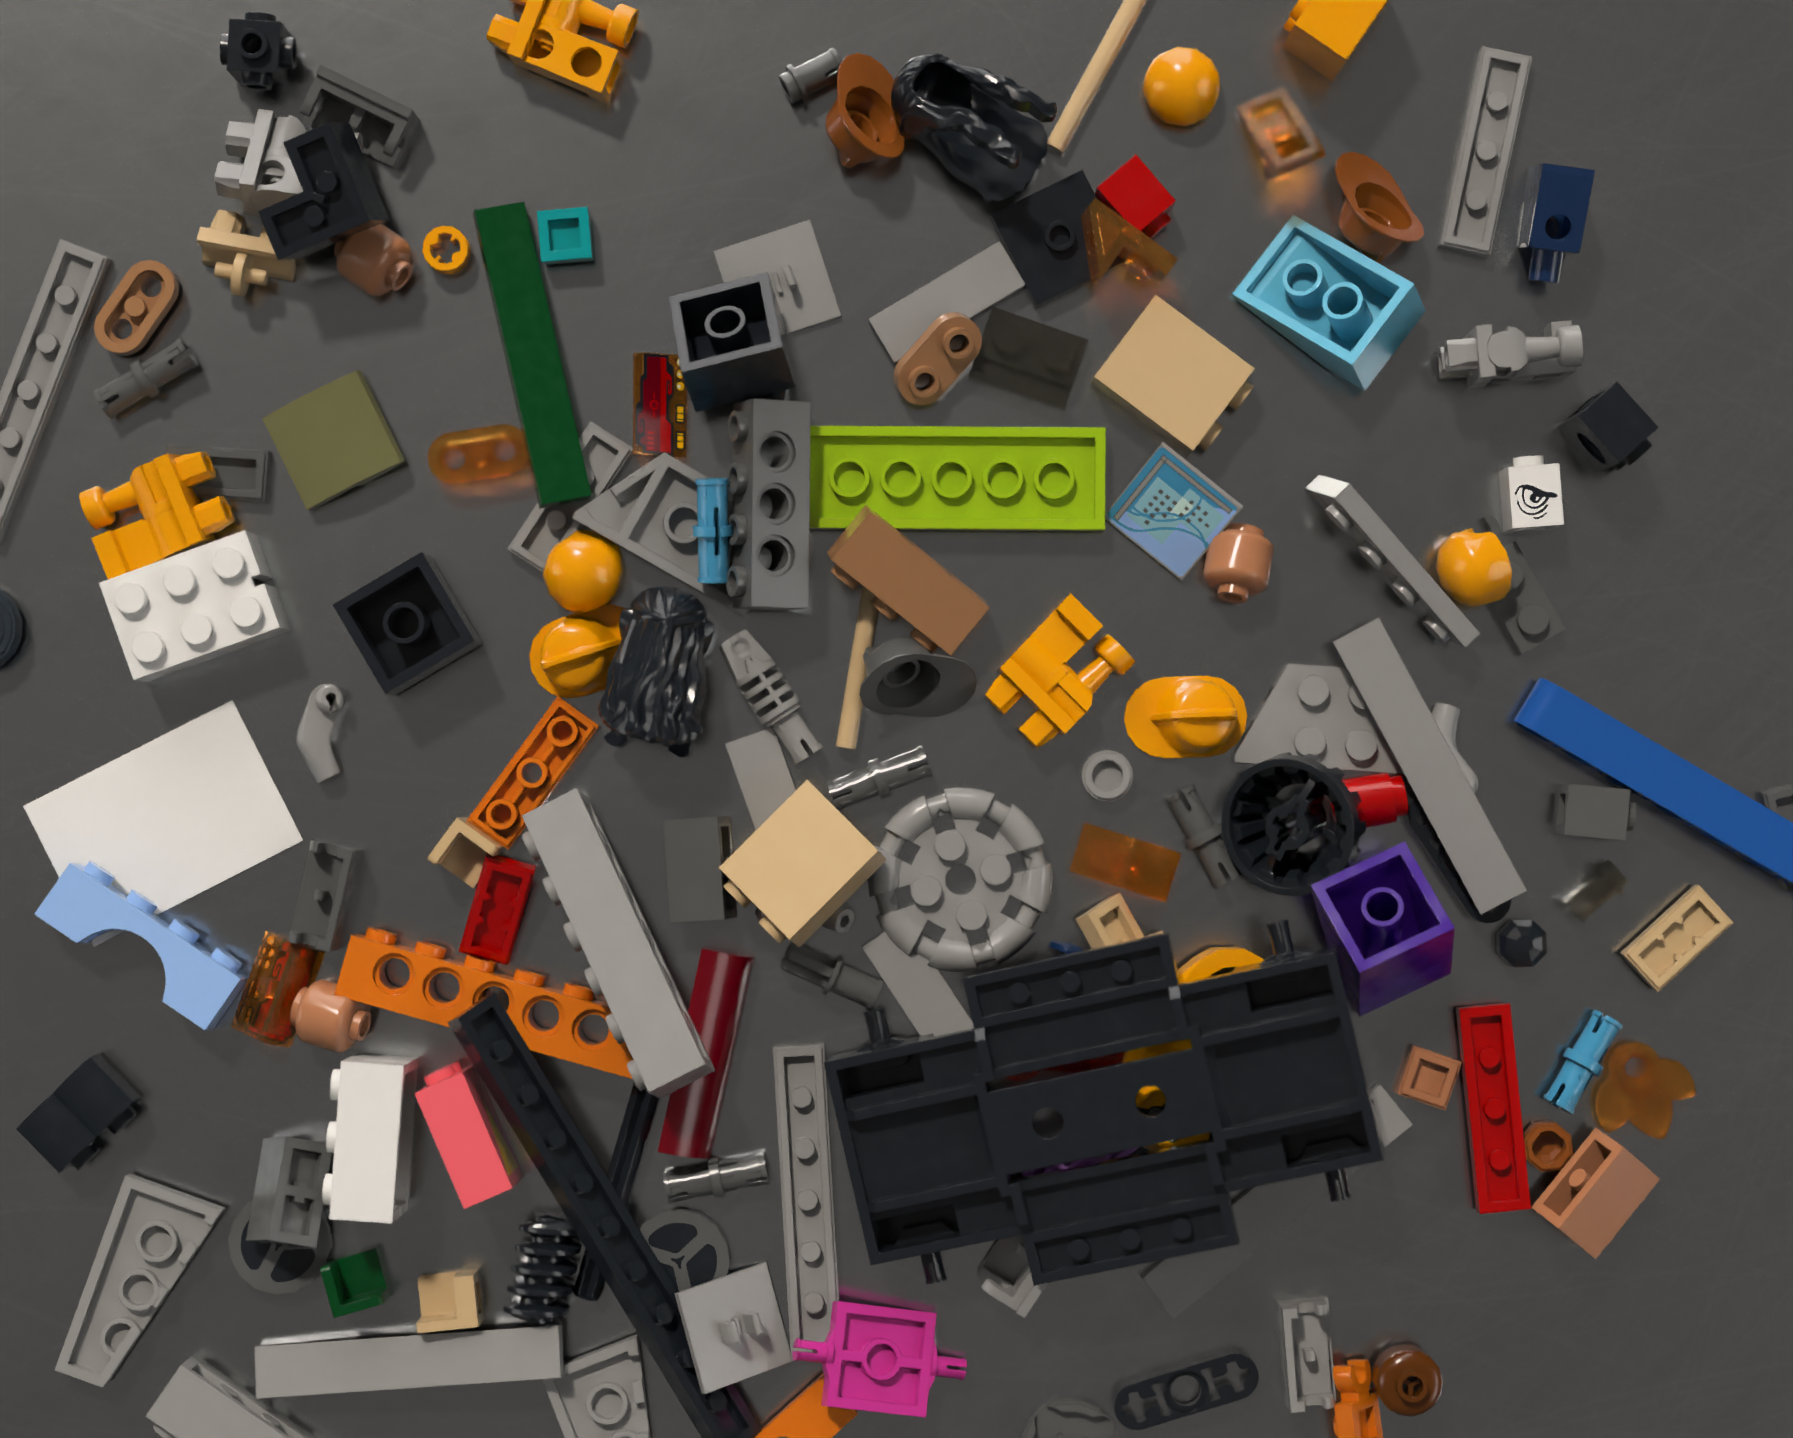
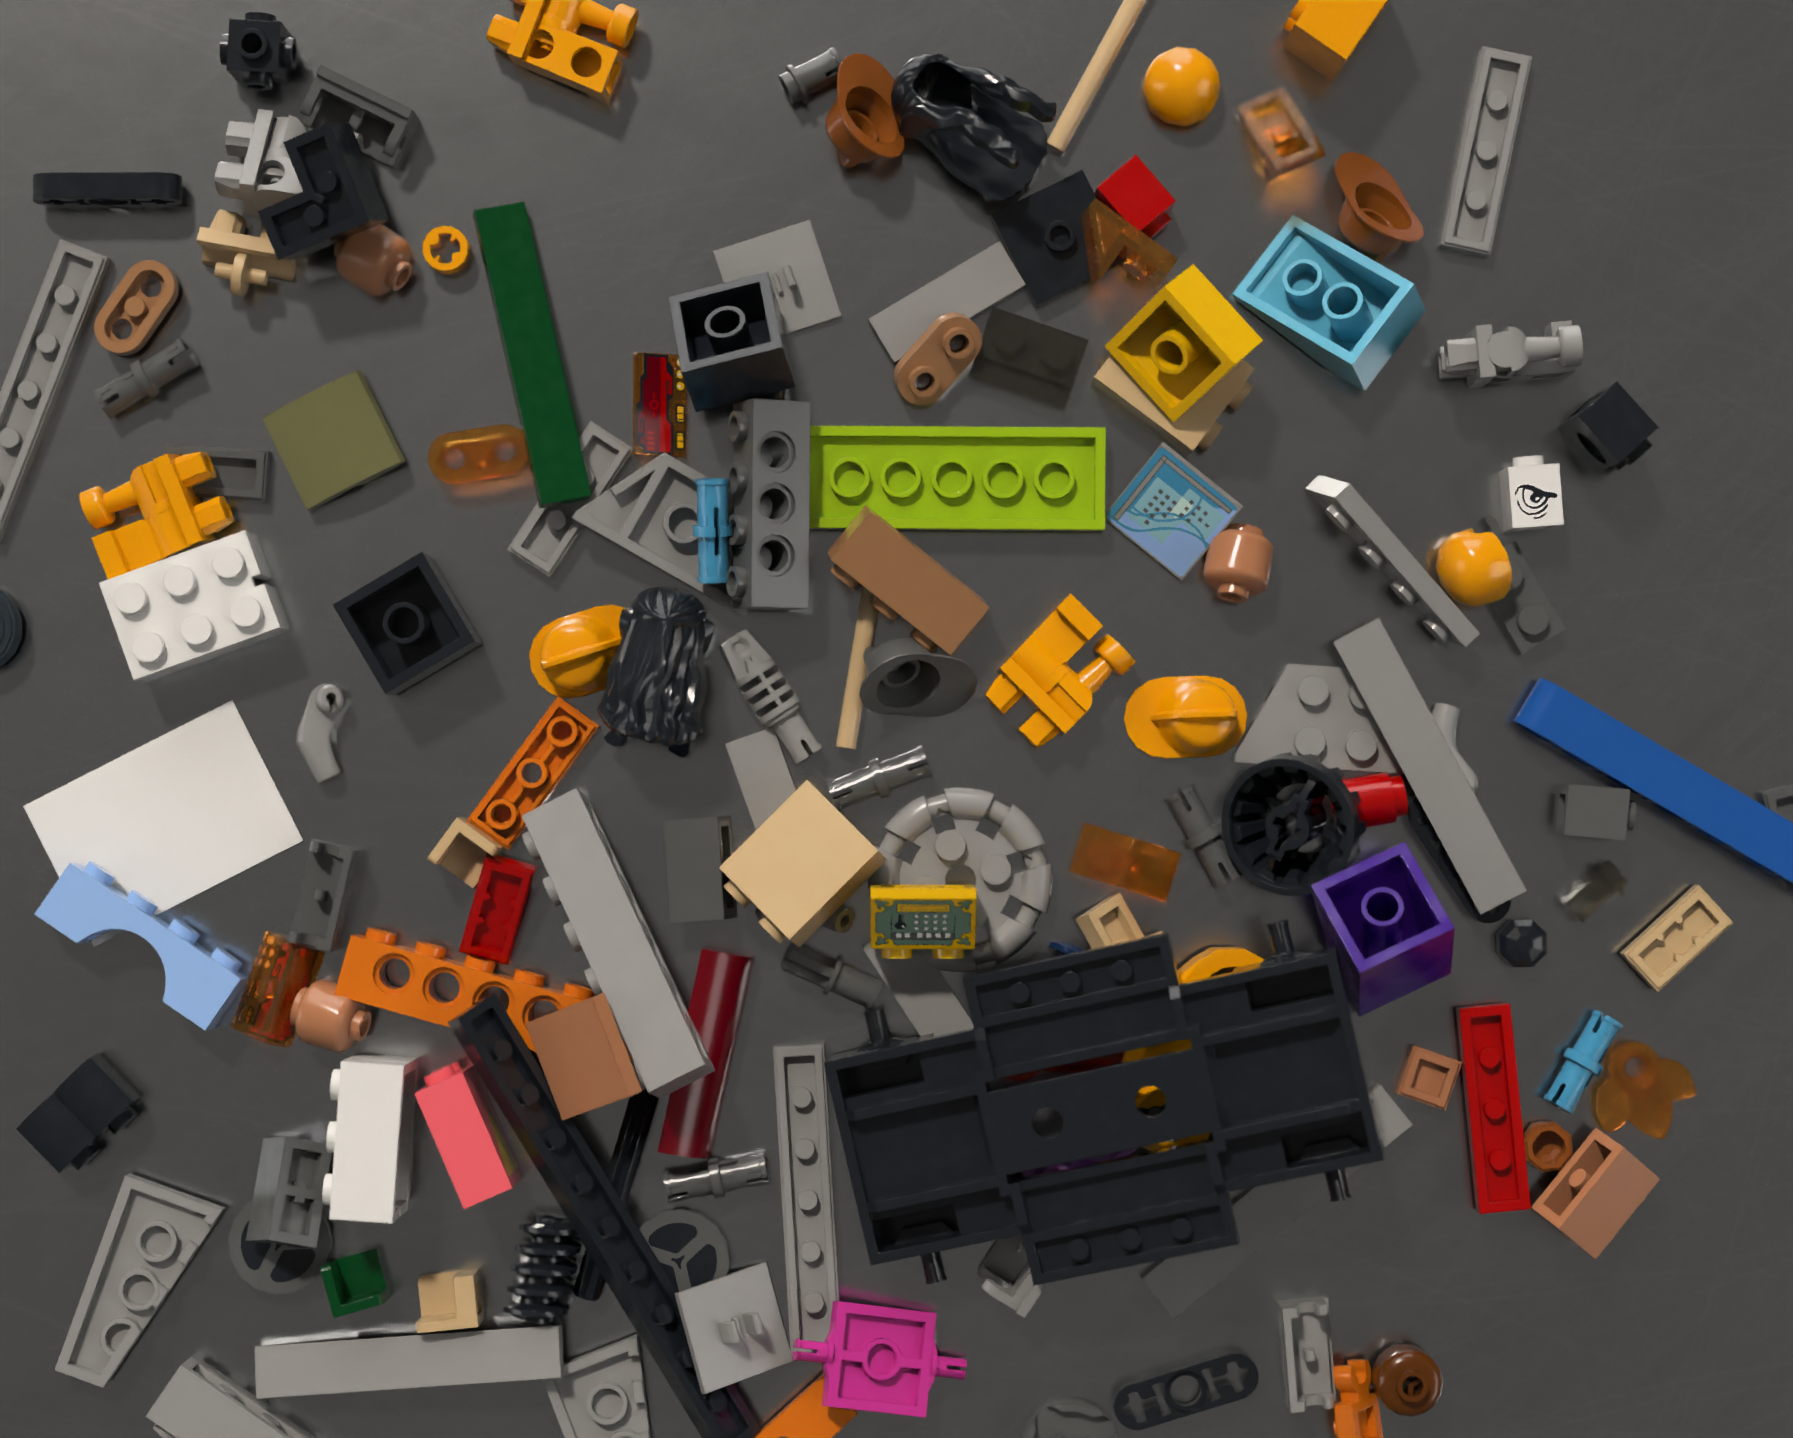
teal plate [537,207,594,265] -> none
light orange hair [542,530,624,613] -> none
light grey tile [1081,750,1133,801] -> none
dark blue torso [1518,163,1595,283] -> none
none -> black beam [33,172,182,206]
none -> nougat tile [525,993,642,1120]
none -> slope [870,884,977,959]
none -> yellow slope [1104,264,1263,423]

